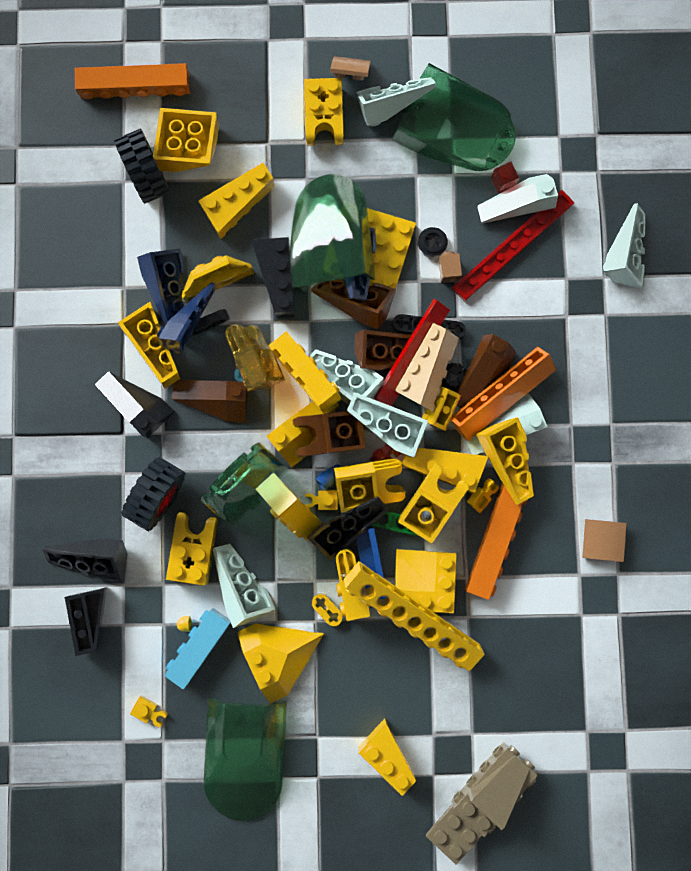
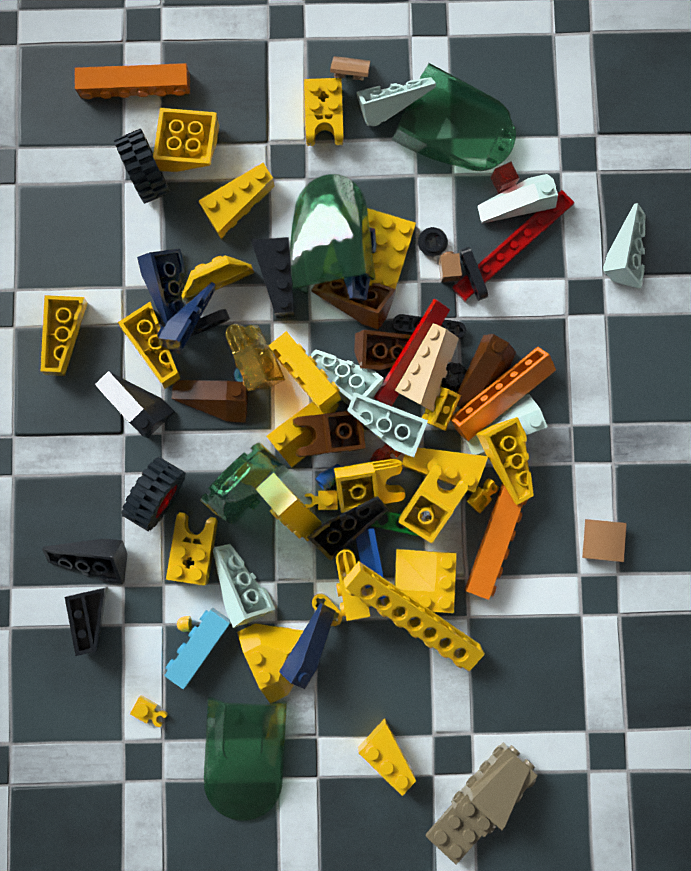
none -> yellow wedge [40,295,88,376]
none -> dark blue wedge [279,603,336,689]
none -> black beam [459,246,488,301]

